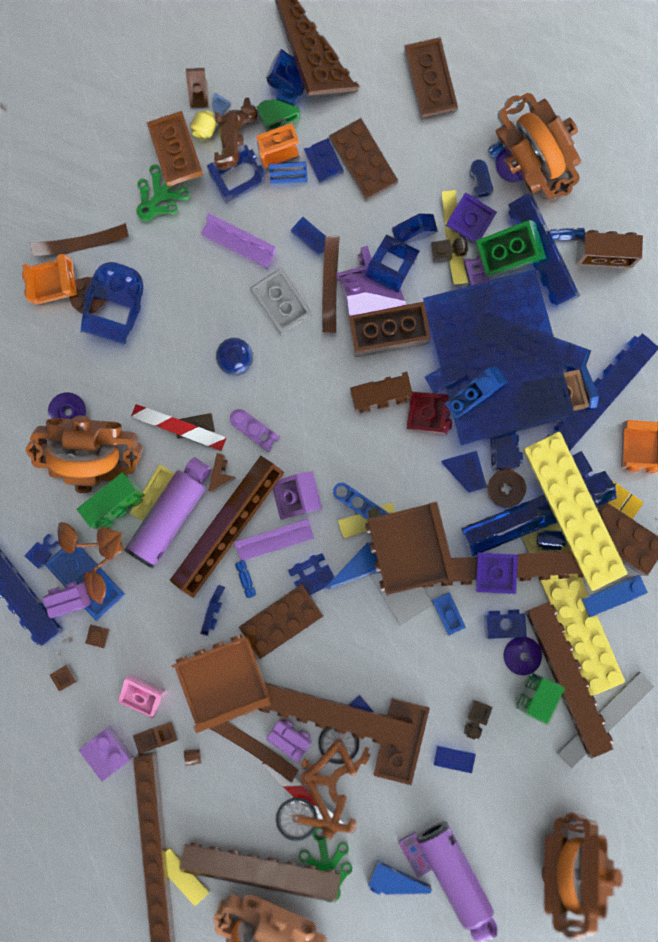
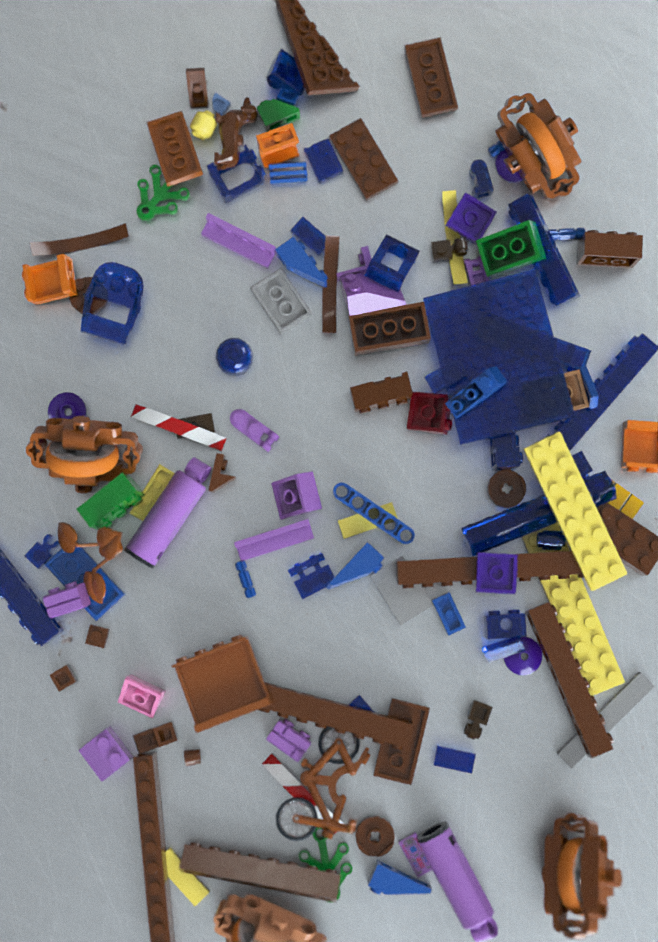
reddish brown brick [169,455,285,598] -> none
clear blue wing [200,585,225,636] -> none
reddish brown sticker [209,722,299,783] -> none
reddish brown plate [239,583,324,659] -> none
reddish brown panel [365,501,456,596] -> none
clear blue slope [392,213,438,246] -> none
clear blue wing [441,451,487,493] -> none
green brick [516,673,565,725] -> none
blue slope [581,575,648,617] -> none
none -> blue slope [275,236,328,288]
none -> reddish brown plate [355,815,395,857]
none -> clear blue tile [482,636,526,662]

